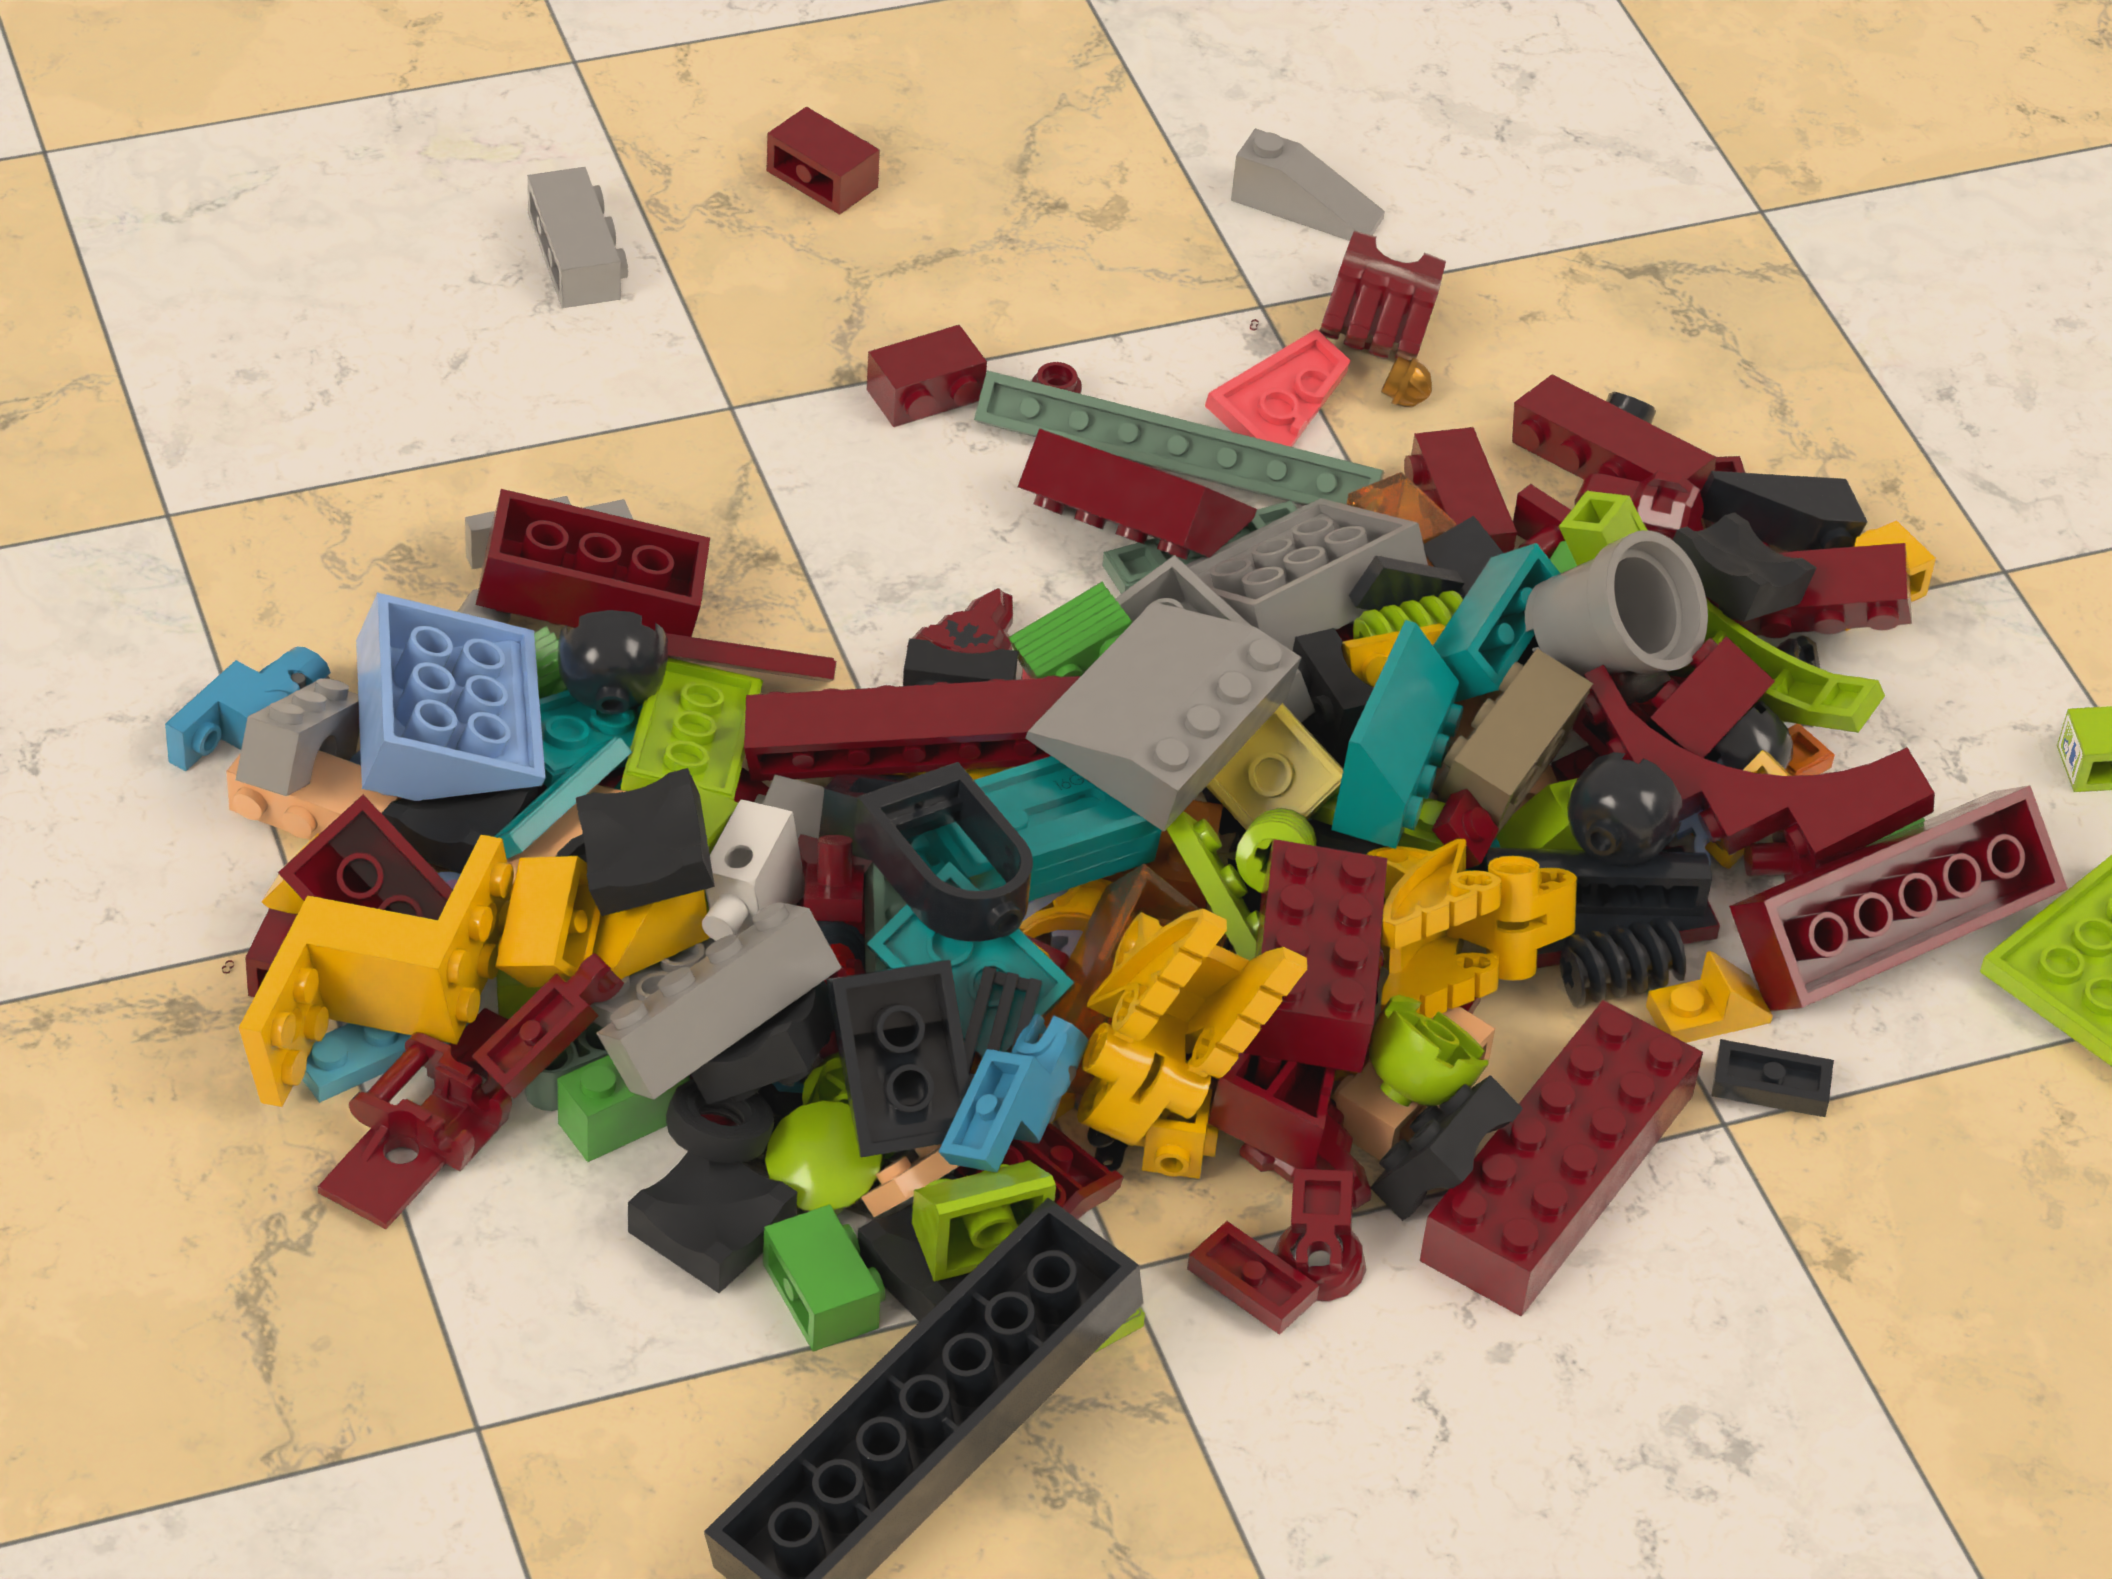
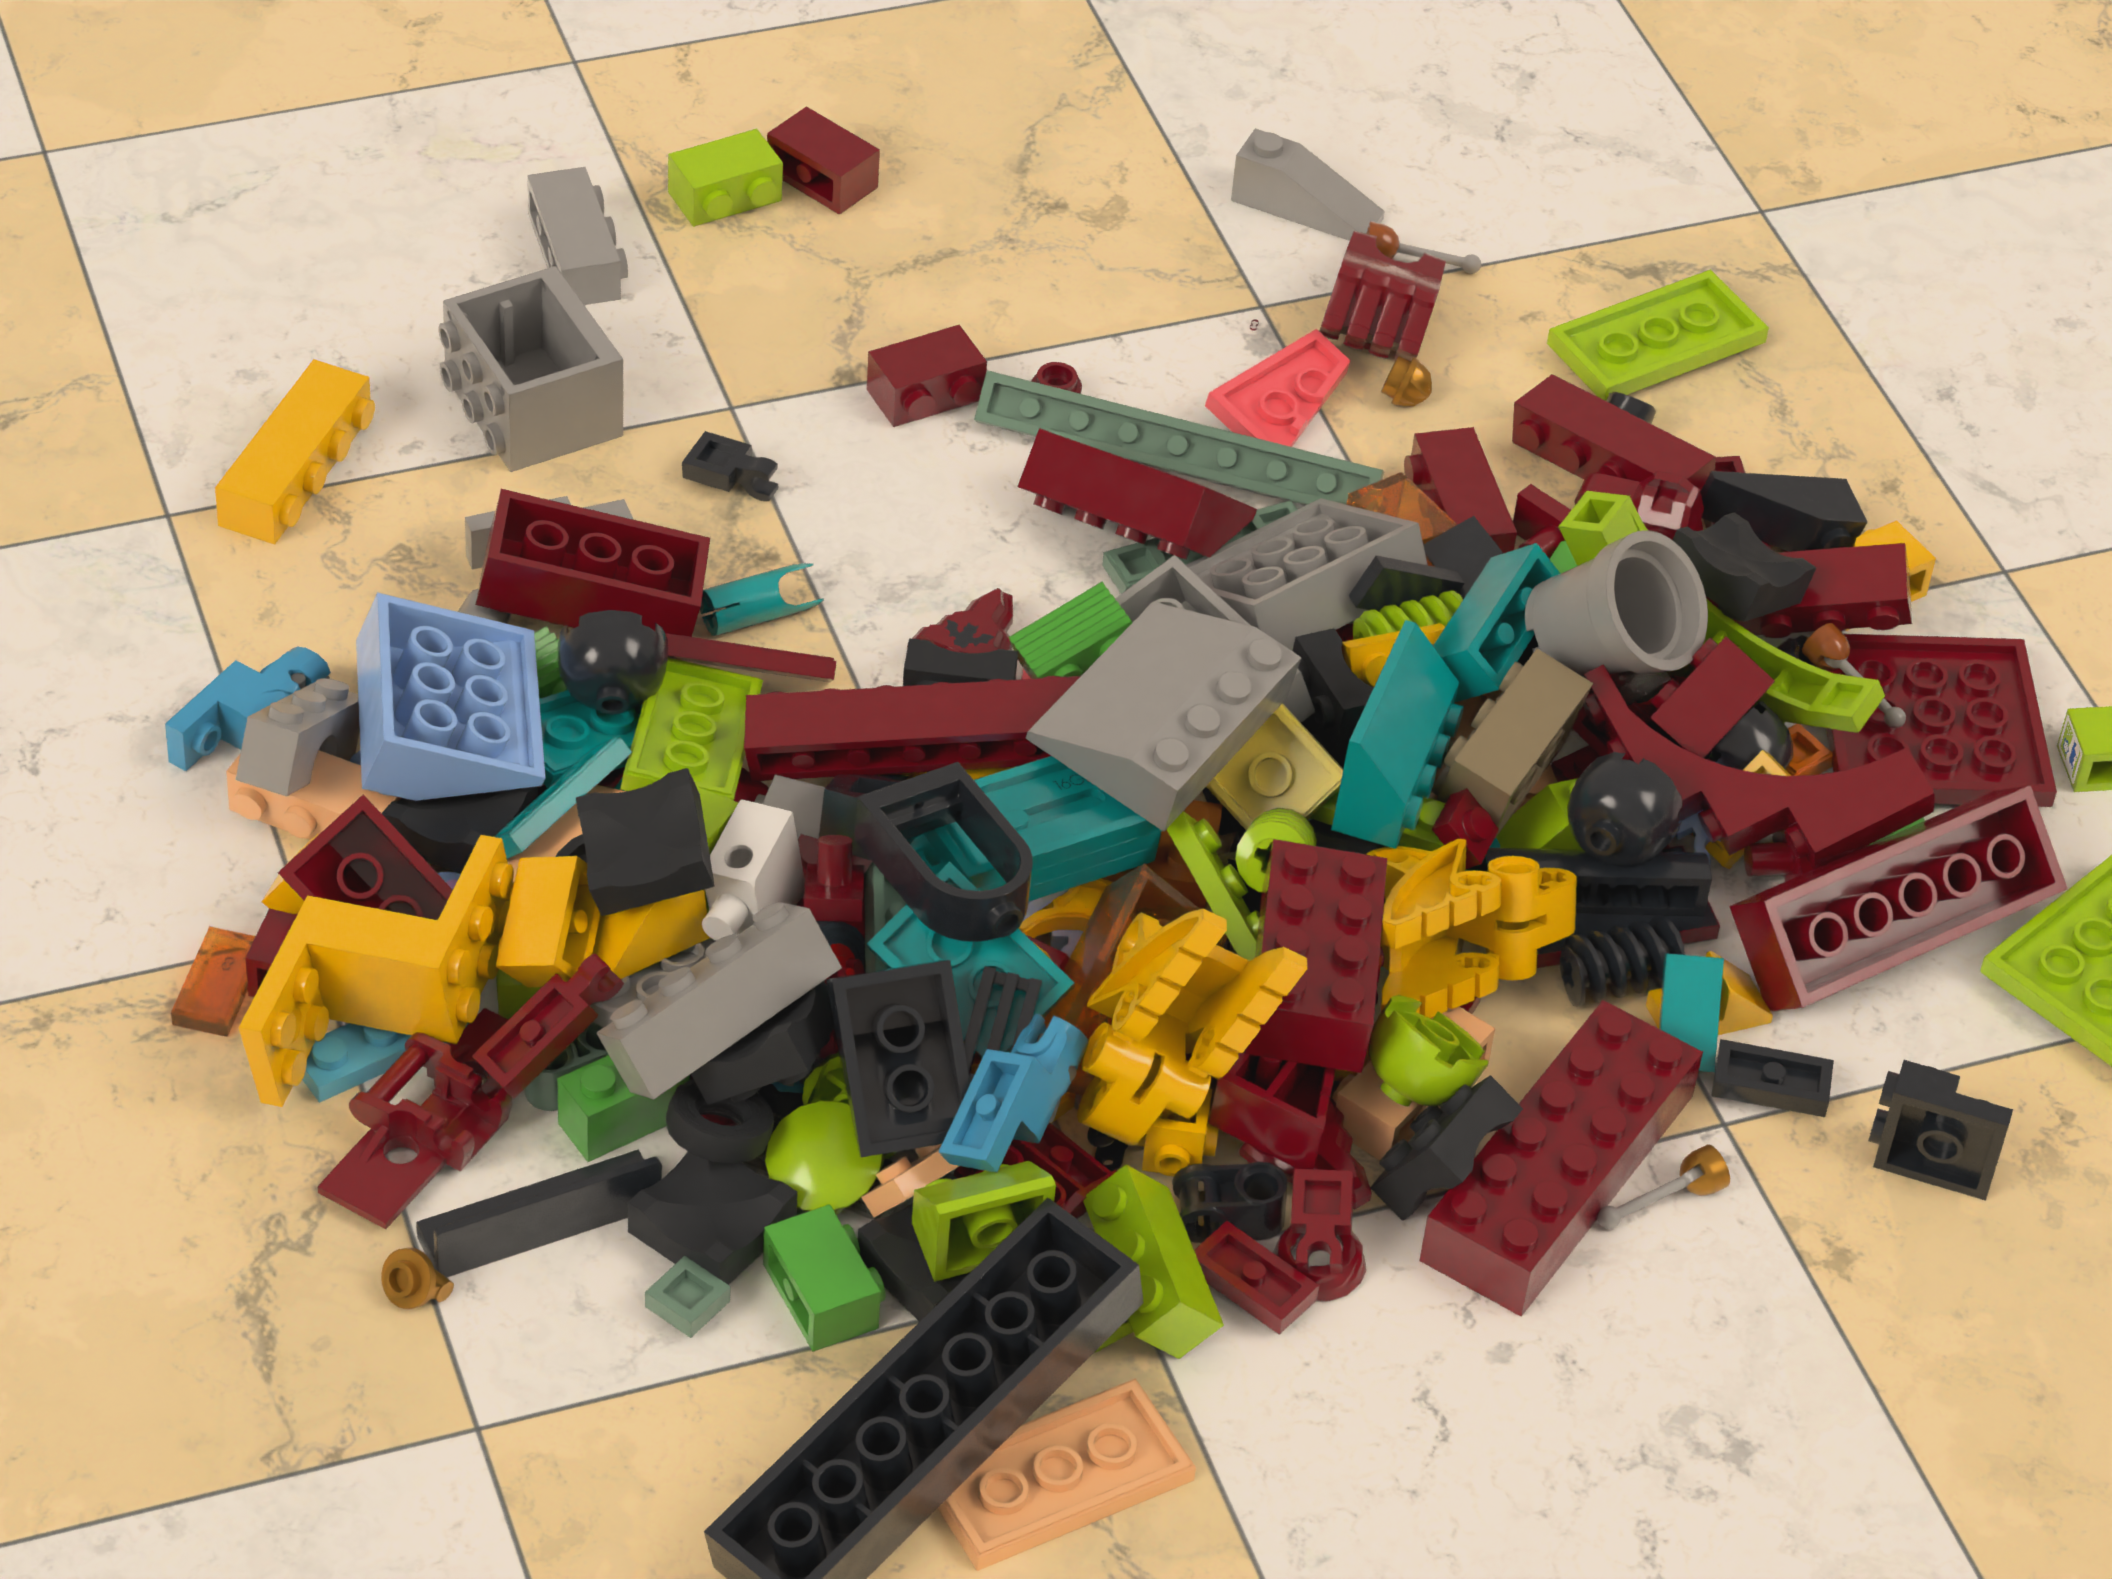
none -> clear orange tile [171,926,255,1037]
none -> yellow brick [215,359,375,545]
none -> pearl gold plate [381,1248,454,1309]
none -> black panel [416,1149,662,1278]
none -> light grey container [438,266,623,472]
none -> sand green plate [645,1256,731,1338]
none -> lime brick [668,128,783,227]
none -> black plate [682,431,779,501]
none -> teal piece [700,563,824,636]
none -> light nougat tile [938,1378,1196,1571]
none -> lime brick [1083,1164,1224,1359]
none -> black piece [1172,1162,1288,1243]
none -> hinge [1366,221,1481,274]
none -> lime plate [1547,269,1769,401]
none -> hinge [1598,1144,1730,1229]
none -> teal tile [1659,953,1724,1073]
none -> dark orange hinge [1802,623,1906,728]
none -> dark red plate [1826,634,2057,807]
none -> black plate [1868,1060,2013,1201]

